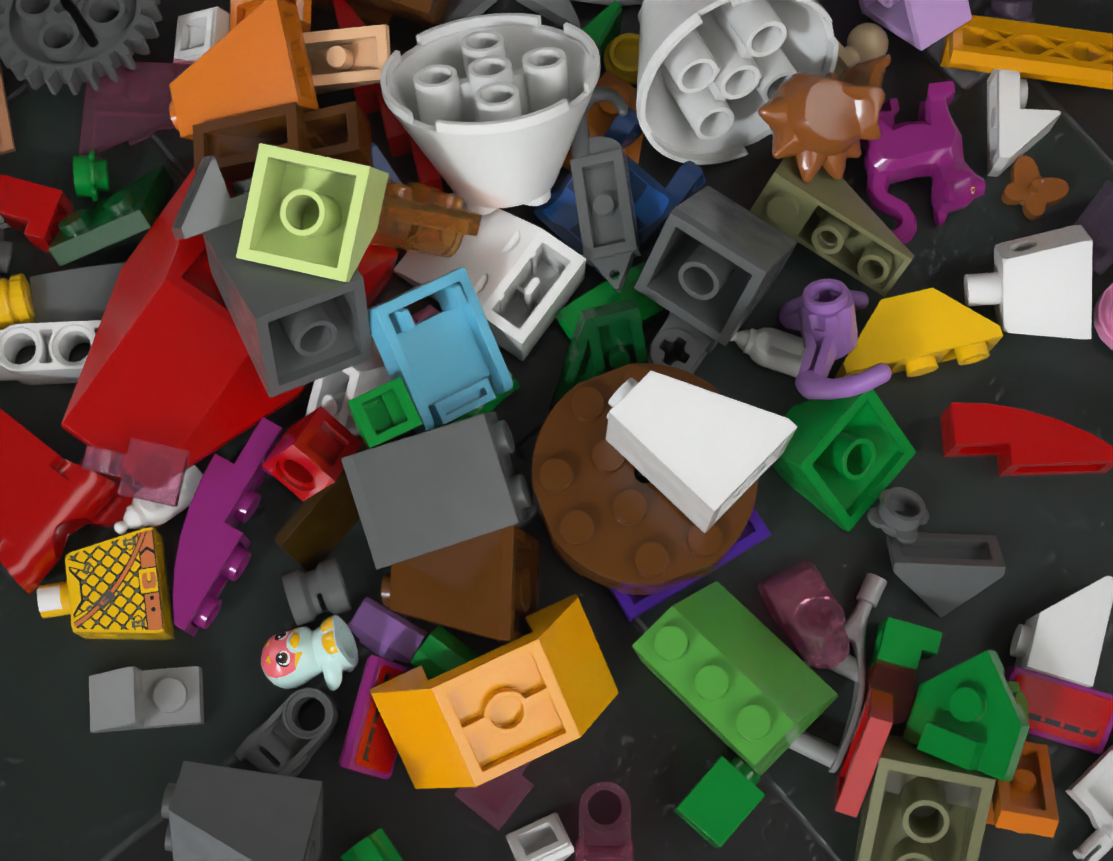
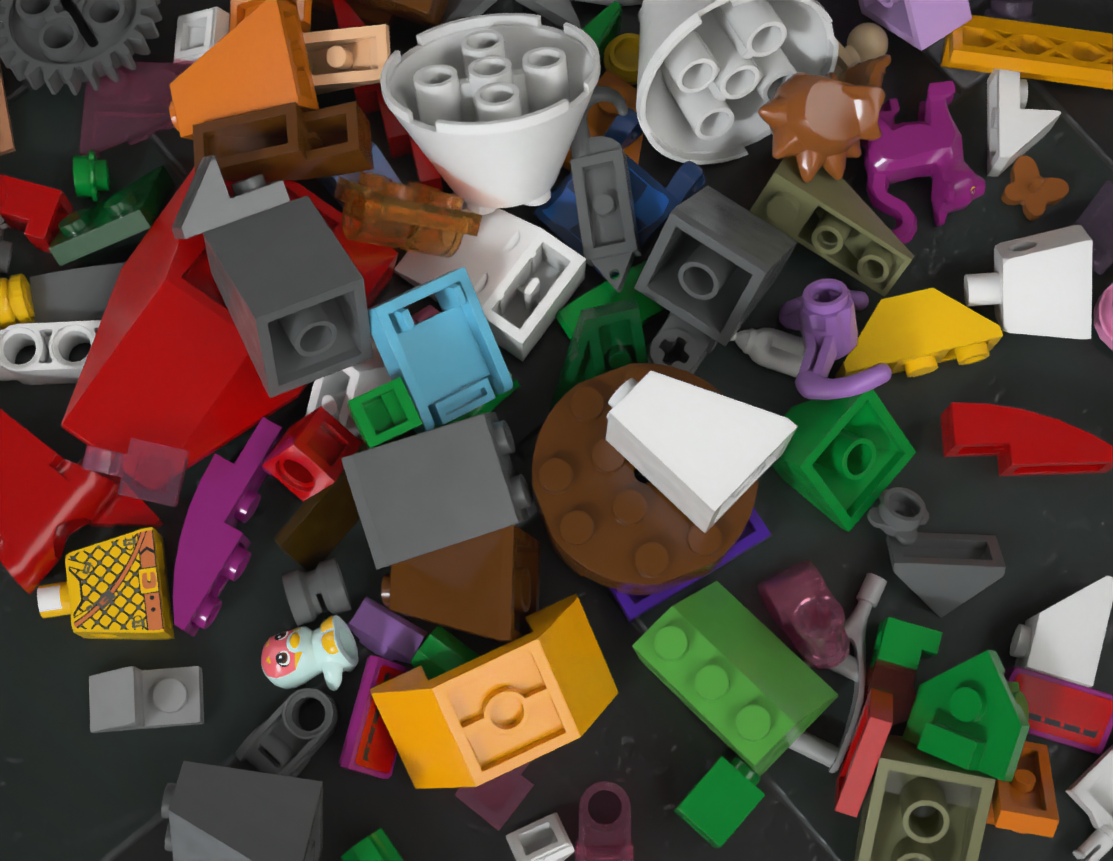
white piece [114,465,203,534] -> none
yellowish green slope [236,143,389,283] -> none

